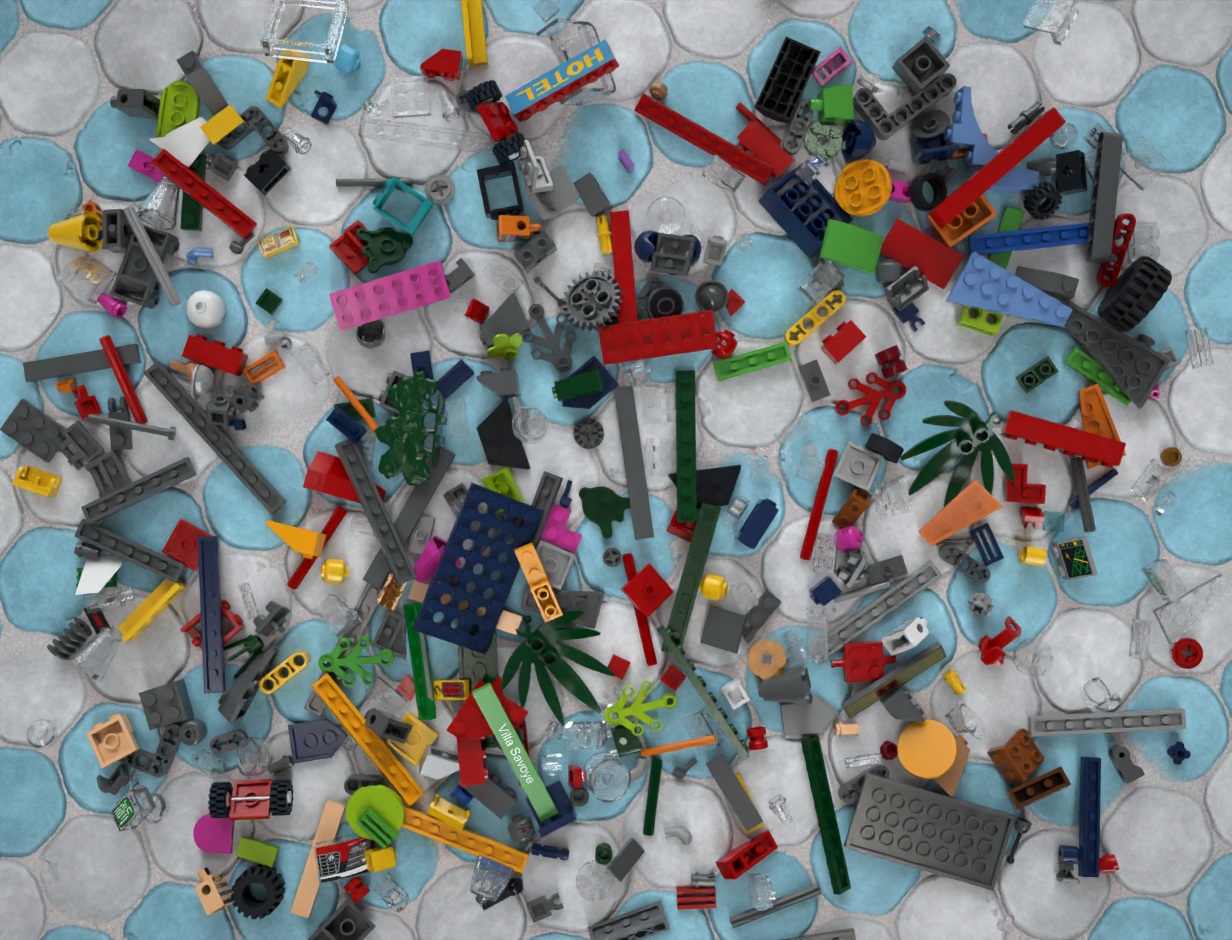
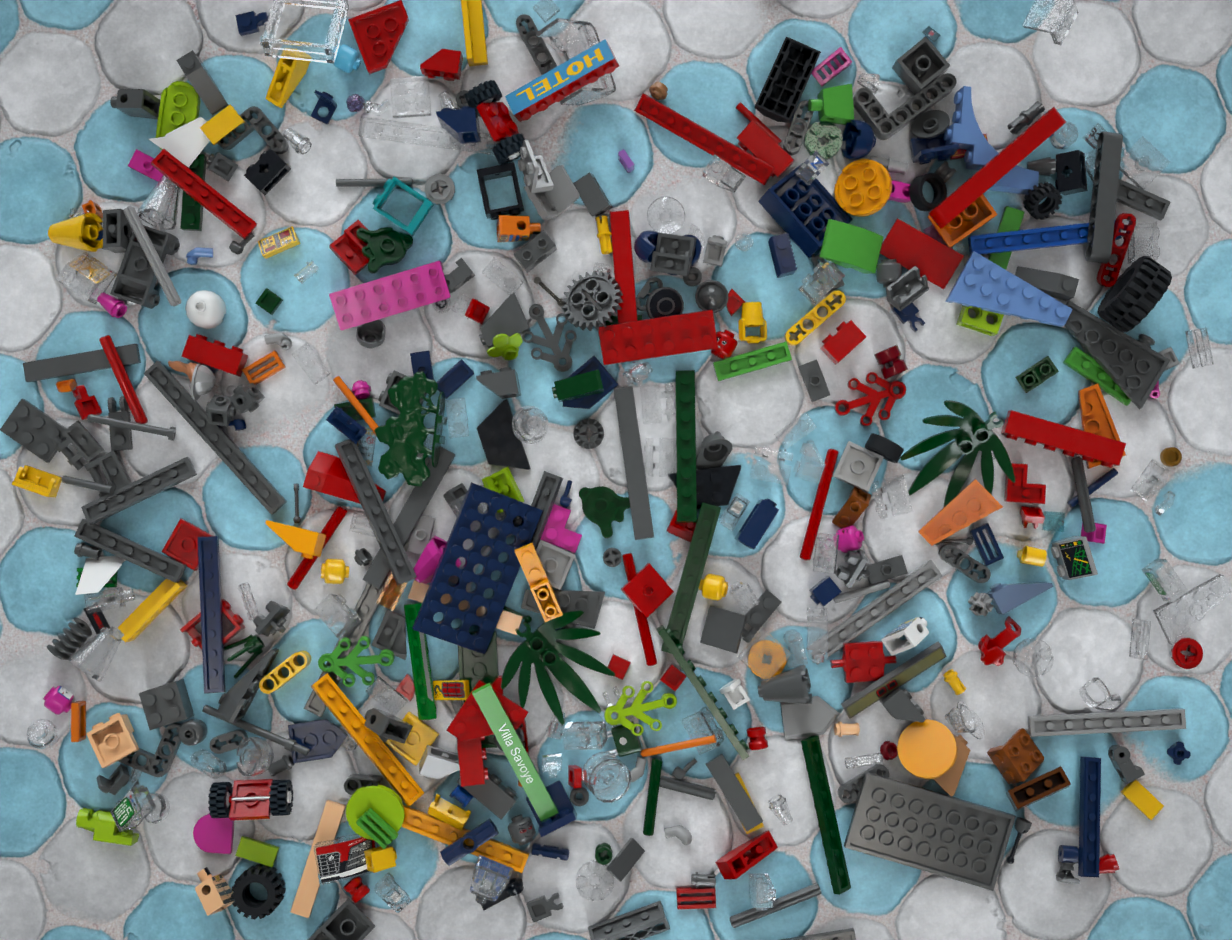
none -> dark pink head [43,686,74,715]
none -> dark grey bar [62,476,115,494]
none -> orange tile [71,701,86,742]
none -> lime plate [76,808,139,846]
none -> dark grey bar [202,705,310,756]
none -> dark blue plate [235,11,271,36]
none -> dark grey hinge [293,483,301,523]
none -> clear purple plate [346,94,365,112]
none -> red plate [348,0,409,74]
none -> dark pink plate [352,380,371,399]
none -> dark grey plate [354,548,372,566]
none -> clear tile [432,298,451,313]
none -> dark blue slope [436,106,481,144]
none -> dark blue piece [440,819,499,866]
none -> dark grey beam [516,14,557,75]
none -> dark grey axle [659,776,716,800]
none -> dark grey plate [683,267,702,286]
none -> dark grey piece [696,431,732,470]
none -> yellow piece [738,302,767,343]
none -> dark blue brick [768,233,797,278]
none -> sand blue slope [986,582,1054,615]
none -> dark pink slope [1081,523,1107,544]
none -> dark grey plate [1117,179,1171,221]
none -> yellow tile [1121,780,1164,820]

